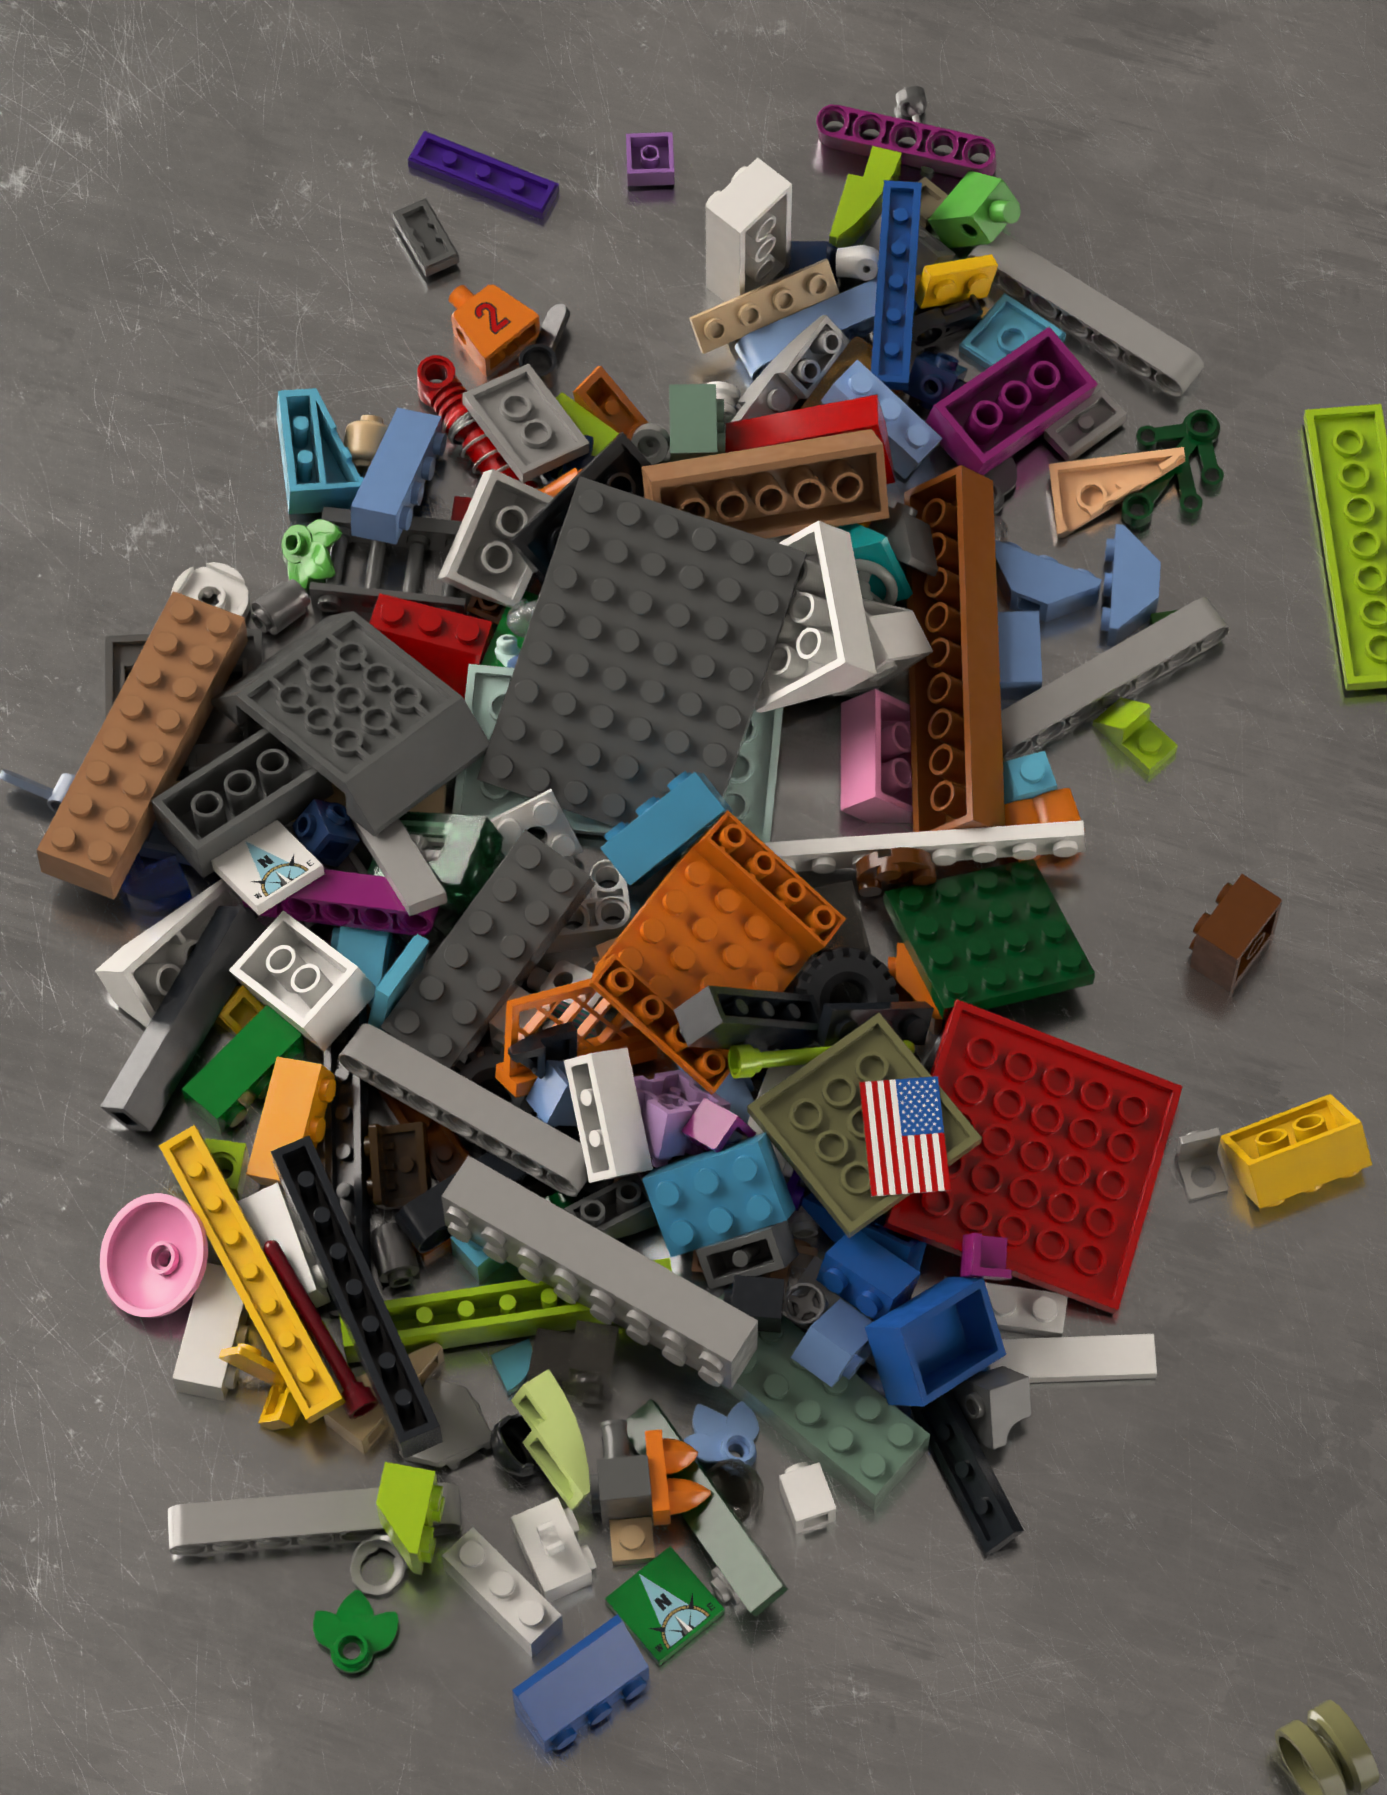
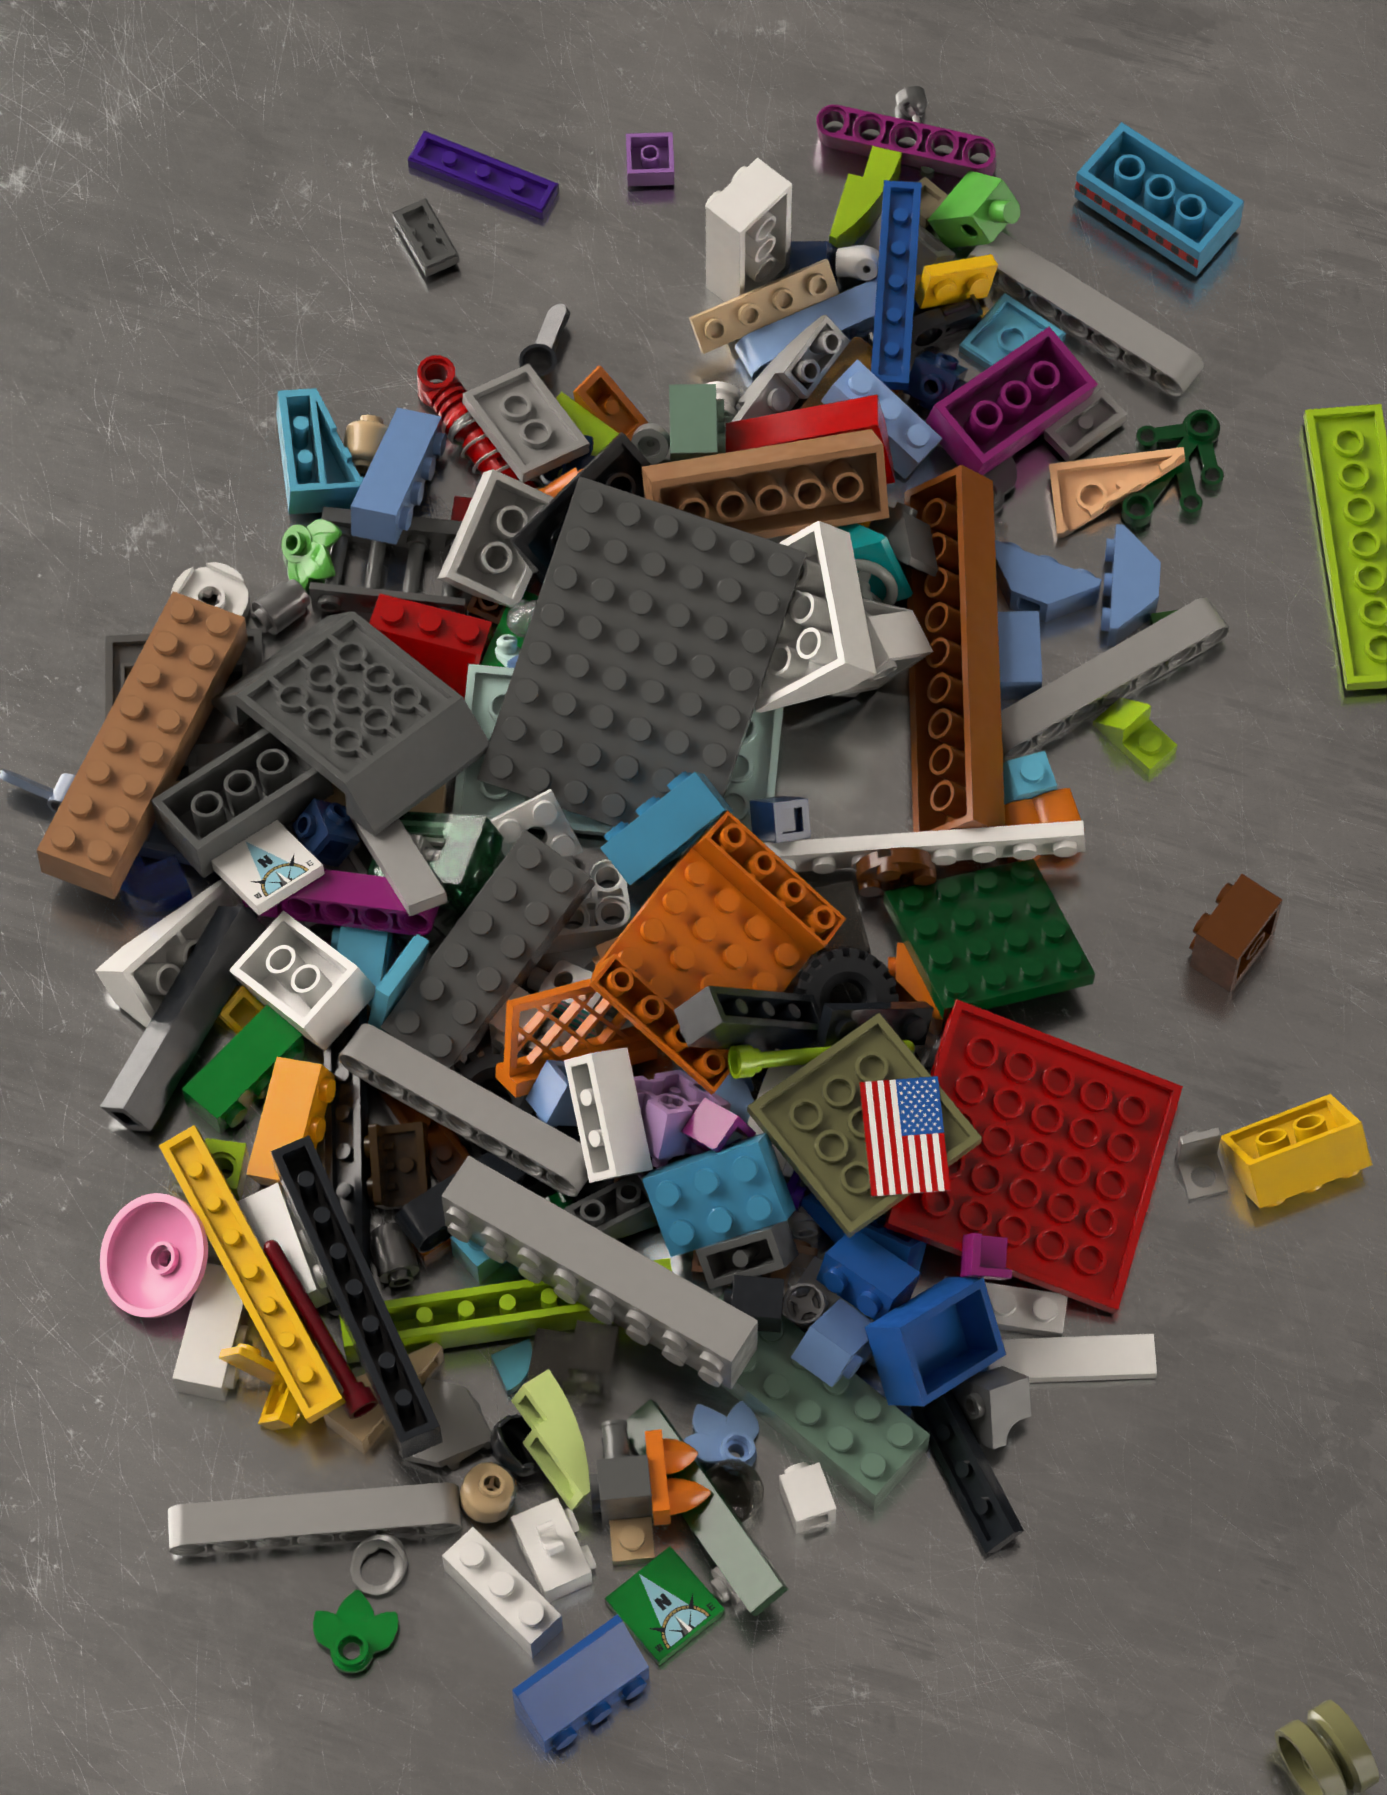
lime slope [376,1462,445,1575] -> none
orange torso [448,284,540,378] -> none
black slope [508,1022,577,1079] -> none
bright pink slope [840,689,913,823] -> none
none -> tan head [459,1462,517,1524]
none -> dark blue panel [749,796,811,843]
none -> dark azure brick [1074,122,1244,276]

